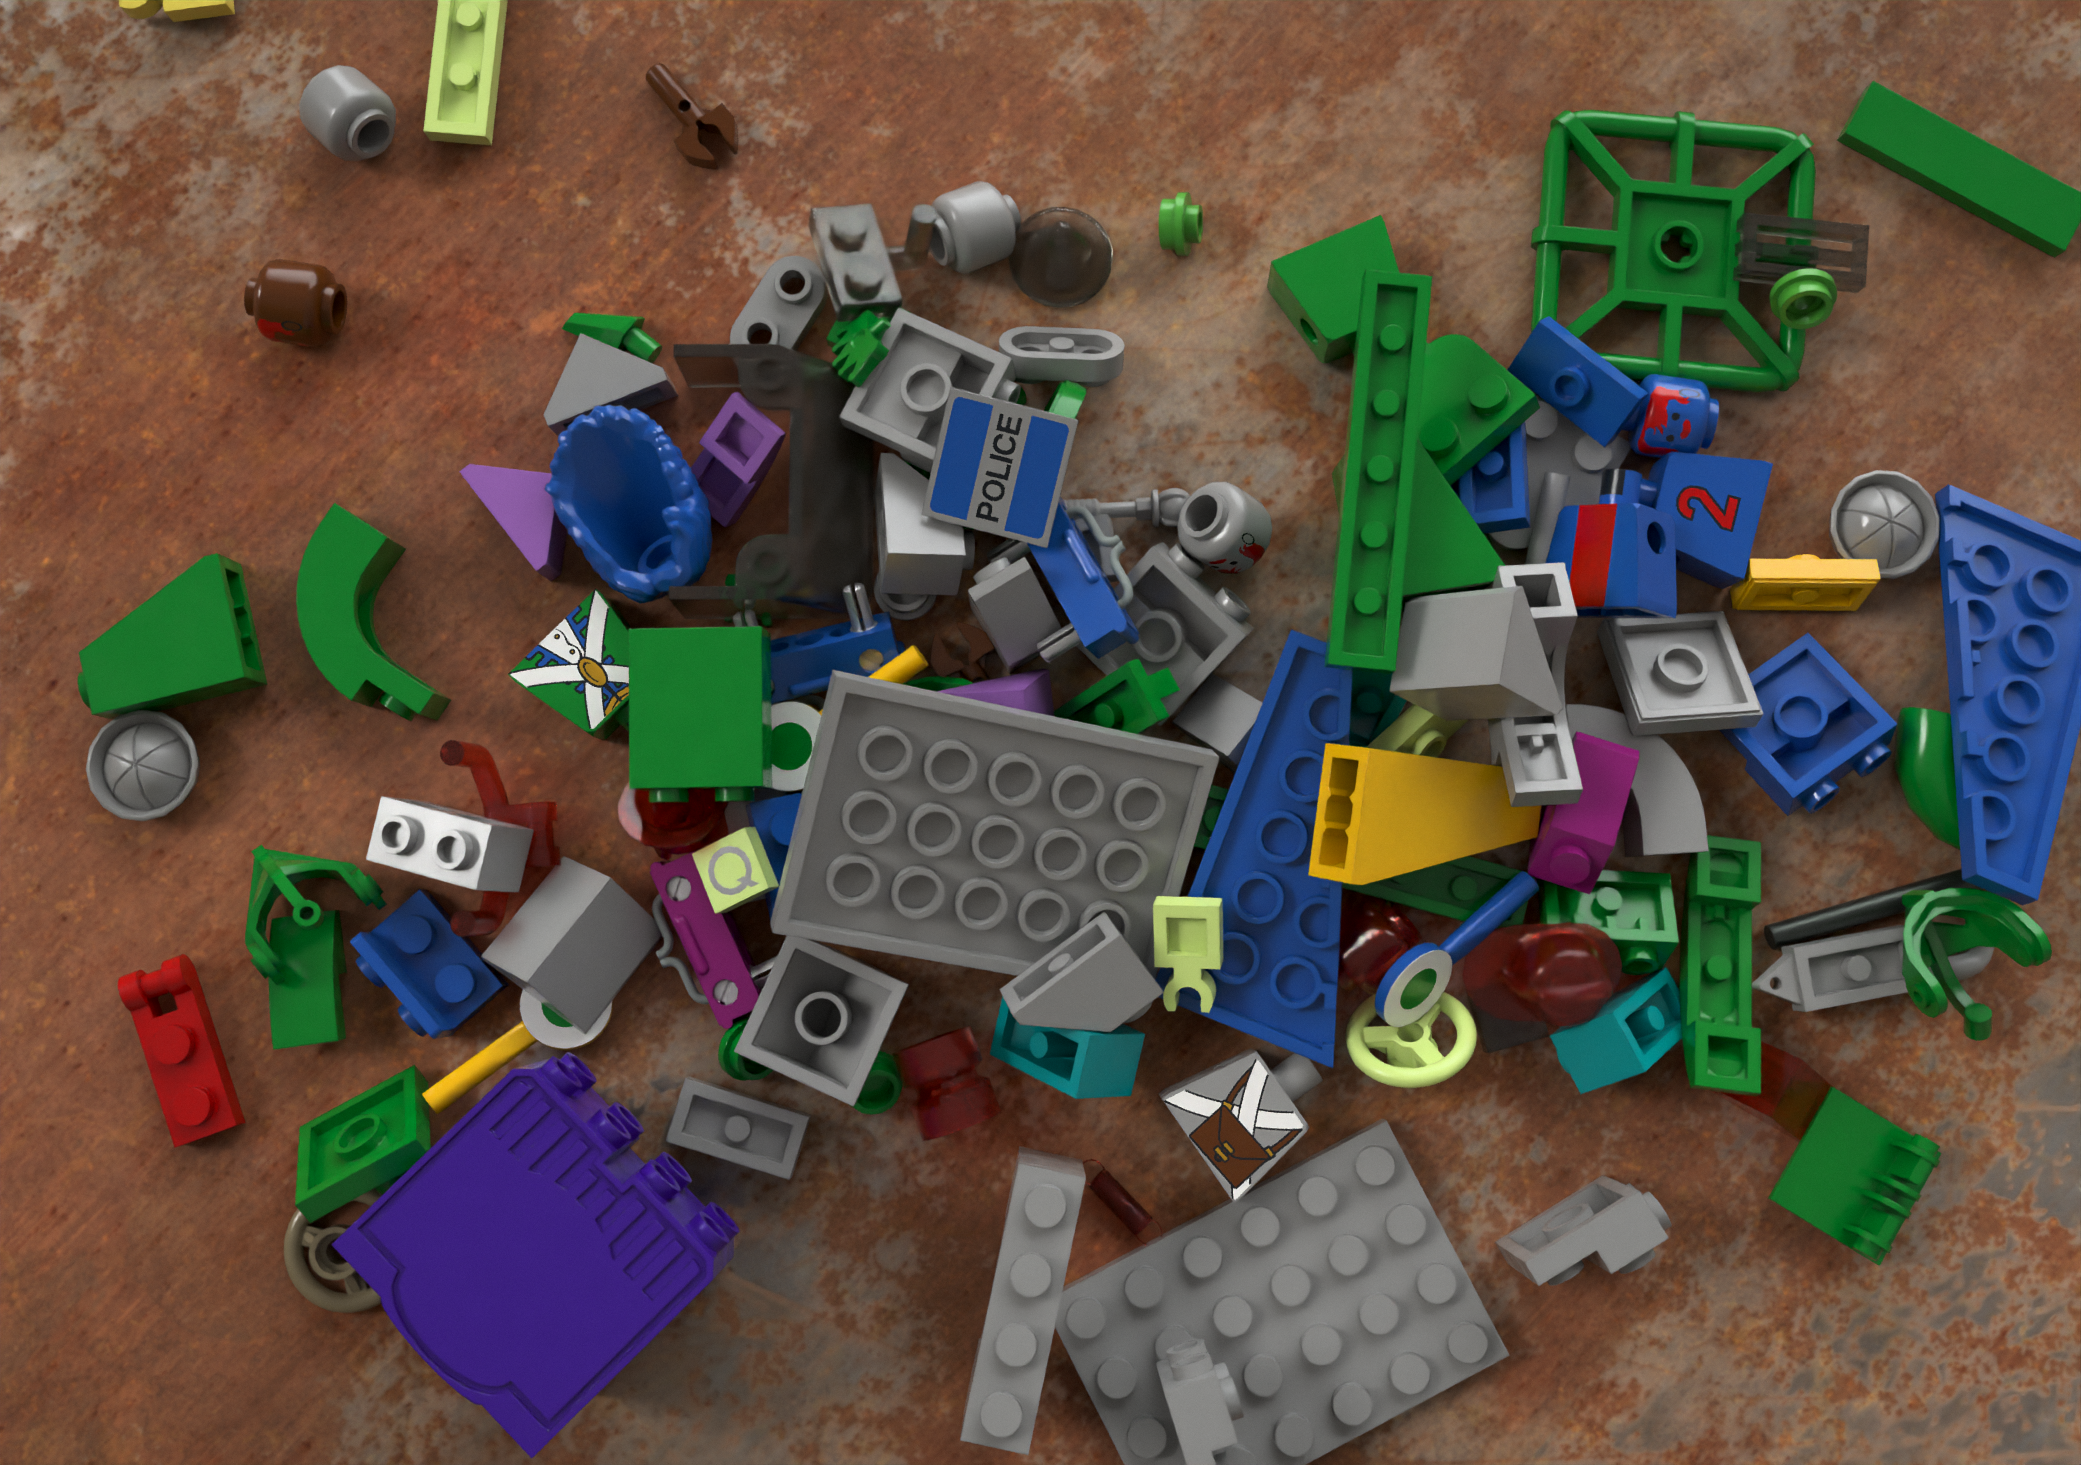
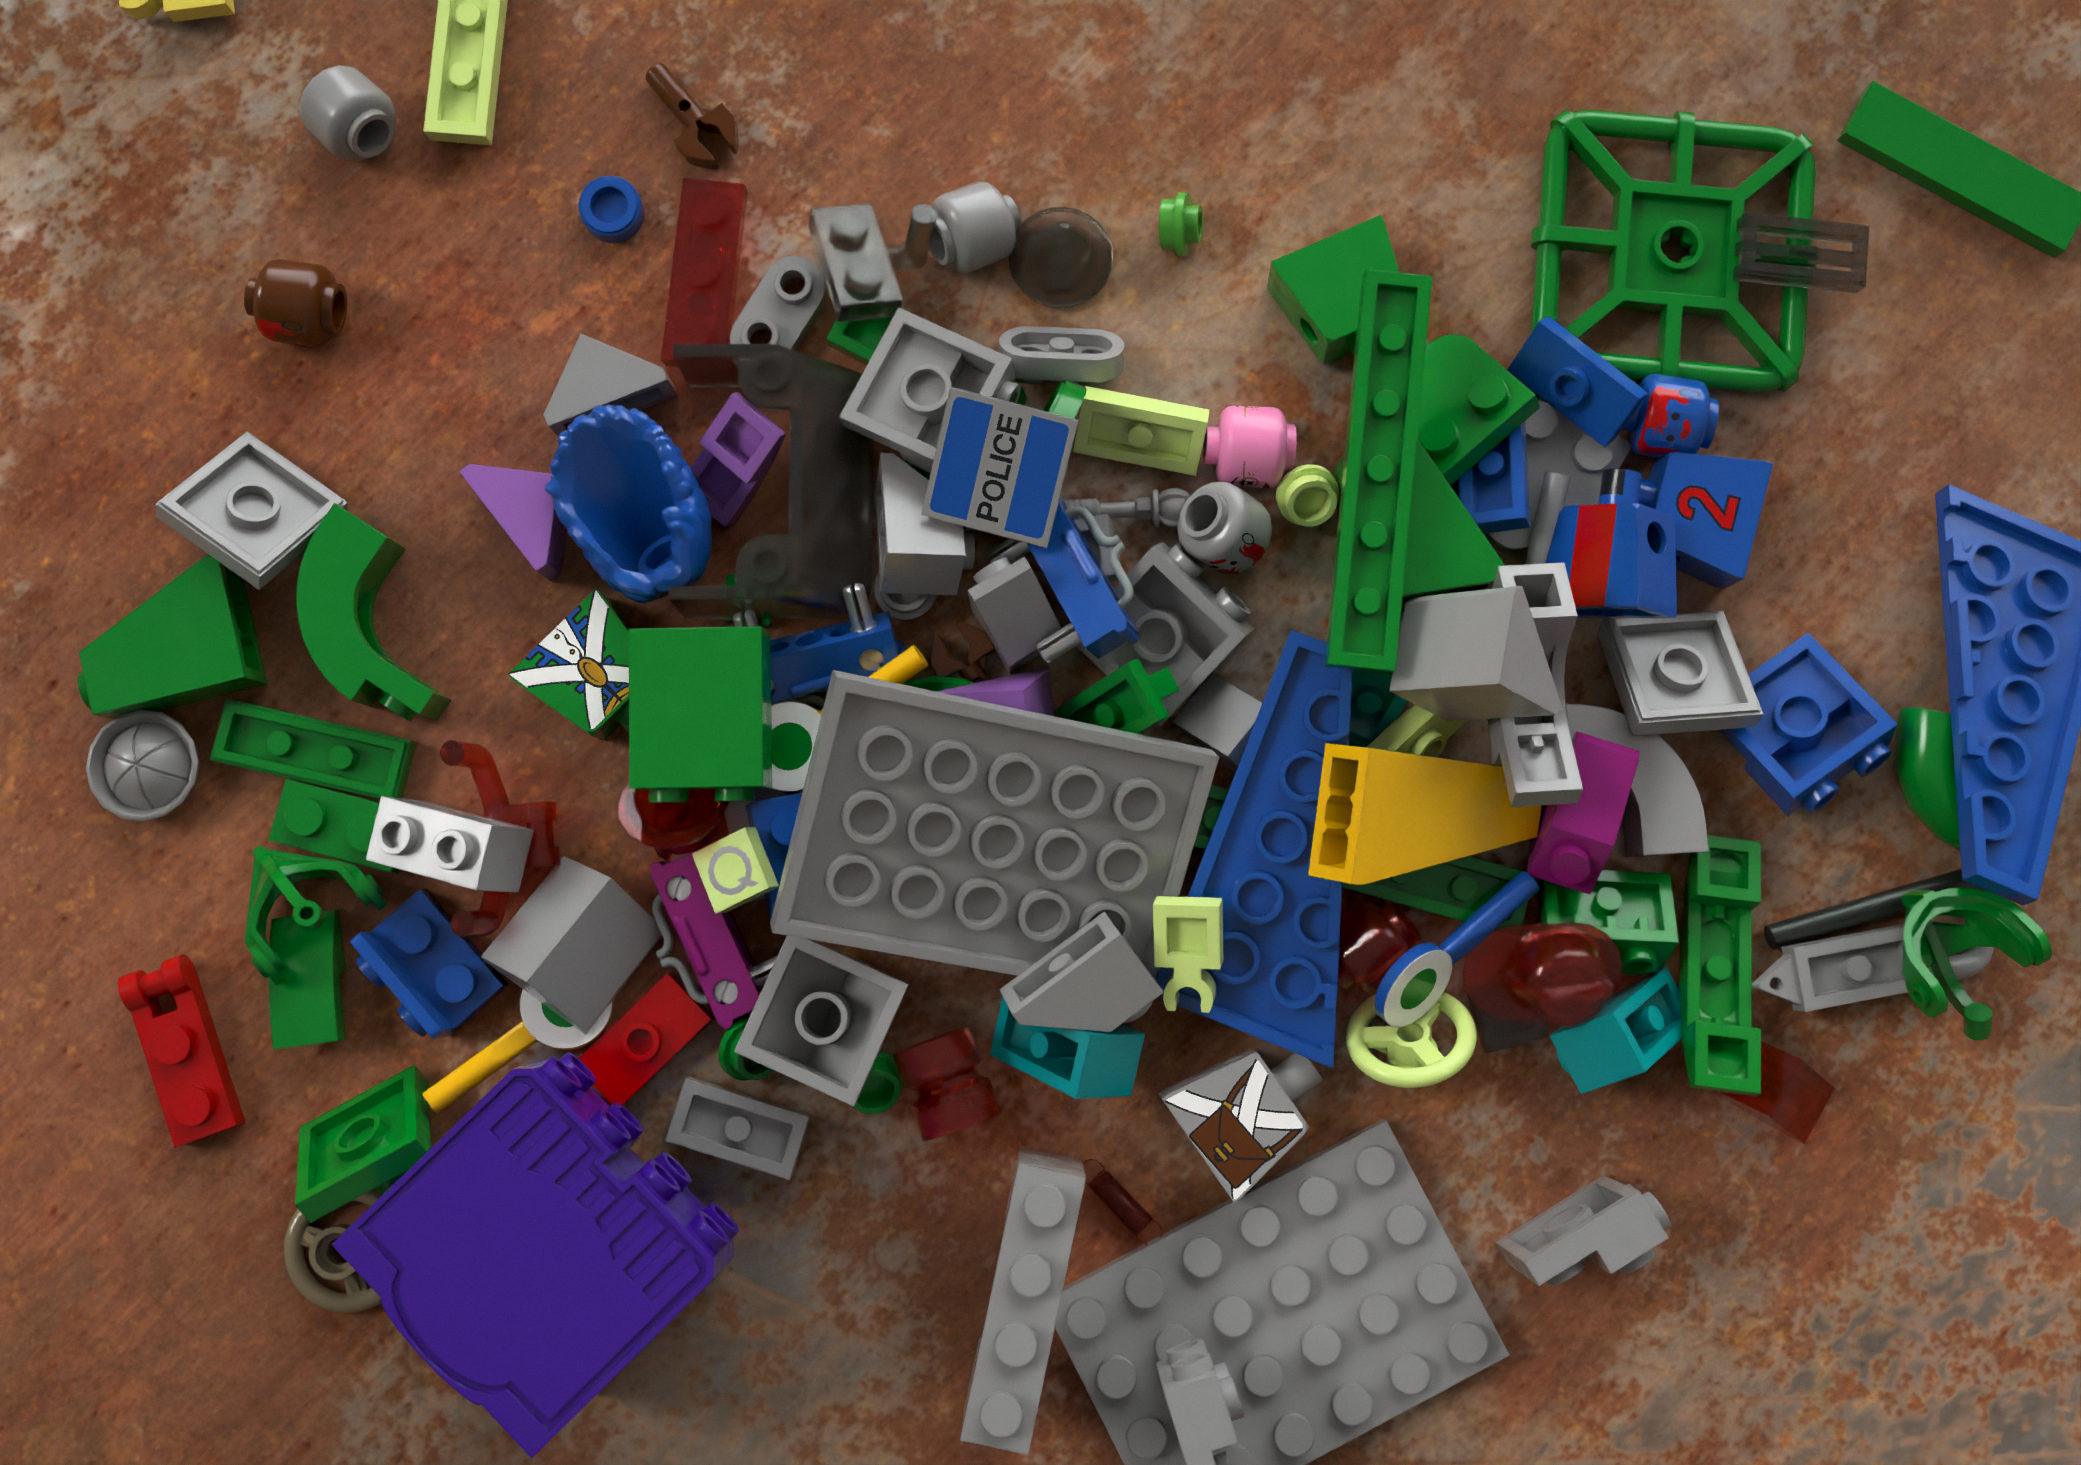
green bar [561,312,662,363] -> none
green piece [832,310,891,387] -> none
yellow plate [1730,554,1881,611] -> none
green hinge [1768,1087,1942,1266] -> none
bright green plate [1769,268,1837,329] -> none
light grey hat [1829,470,1940,579] -> none
none -> light grey tile [155,432,348,590]
none -> green tile [210,698,417,799]
none -> green plate [268,779,400,873]
none -> blue tile [578,176,644,243]
none -> red plate [579,972,715,1106]
none -> clear red plate [661,178,748,372]
none -> yellowish green plate [1073,386,1209,476]
none -> bright pink head [1203,405,1297,489]
none -> yellowish green plate [1276,464,1339,527]

